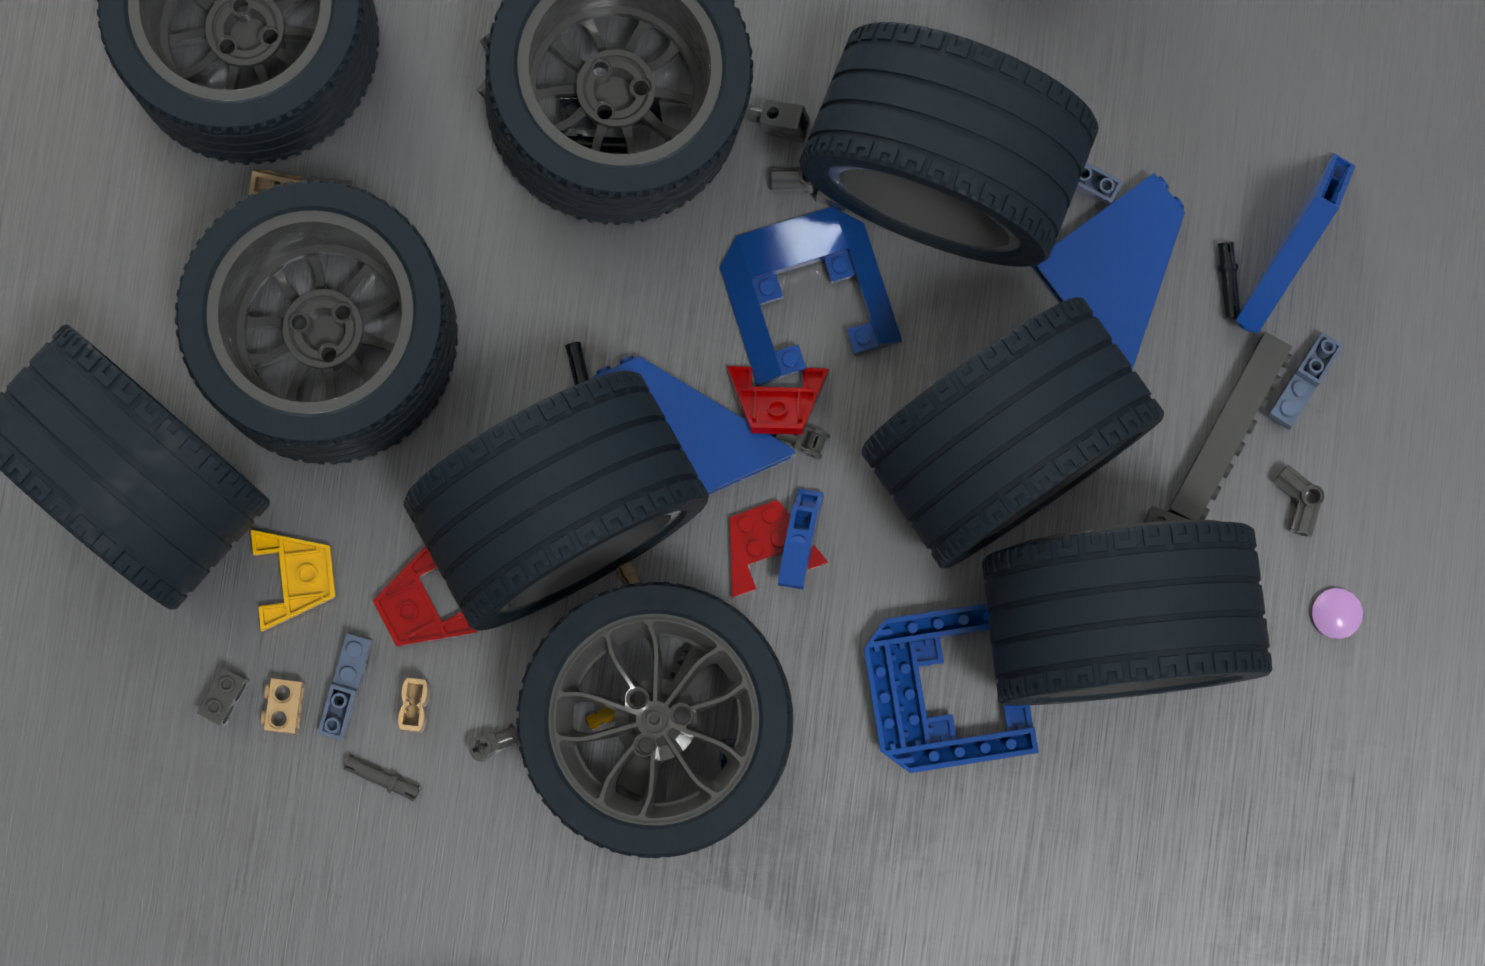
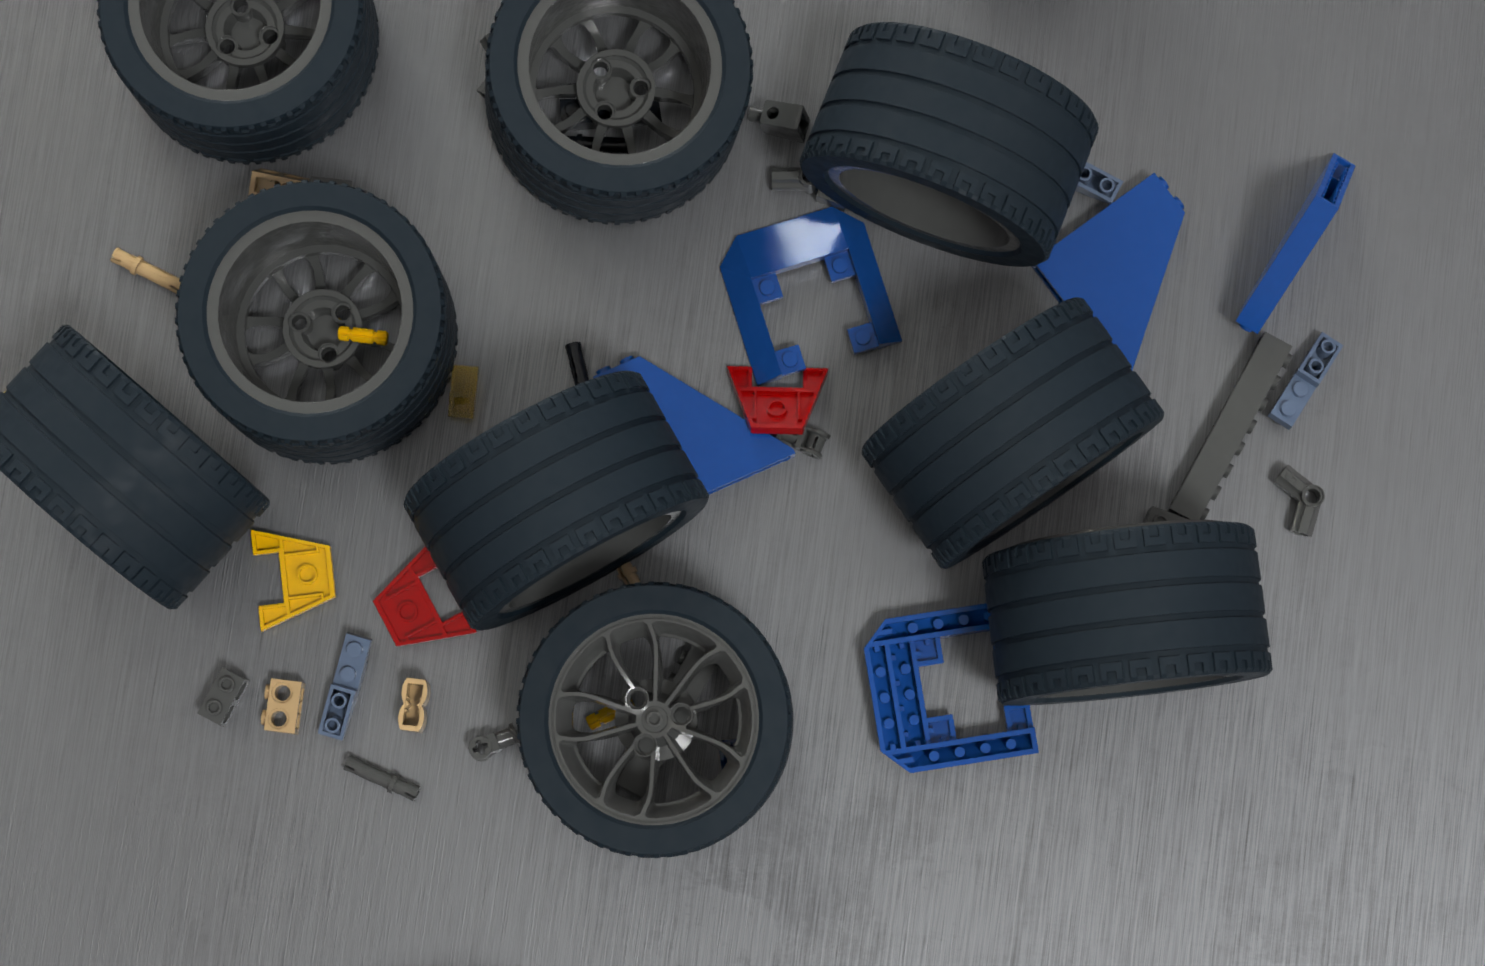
red wing [730,500,828,599] -> none
blue slope [778,489,824,590] -> none
black pin [1217,242,1240,319] -> none
lavender dish [1312,588,1363,639] -> none
none -> tan pin [110,247,181,294]
none -> yellow axle [337,326,389,345]
none -> clear yellow slope [448,364,479,419]

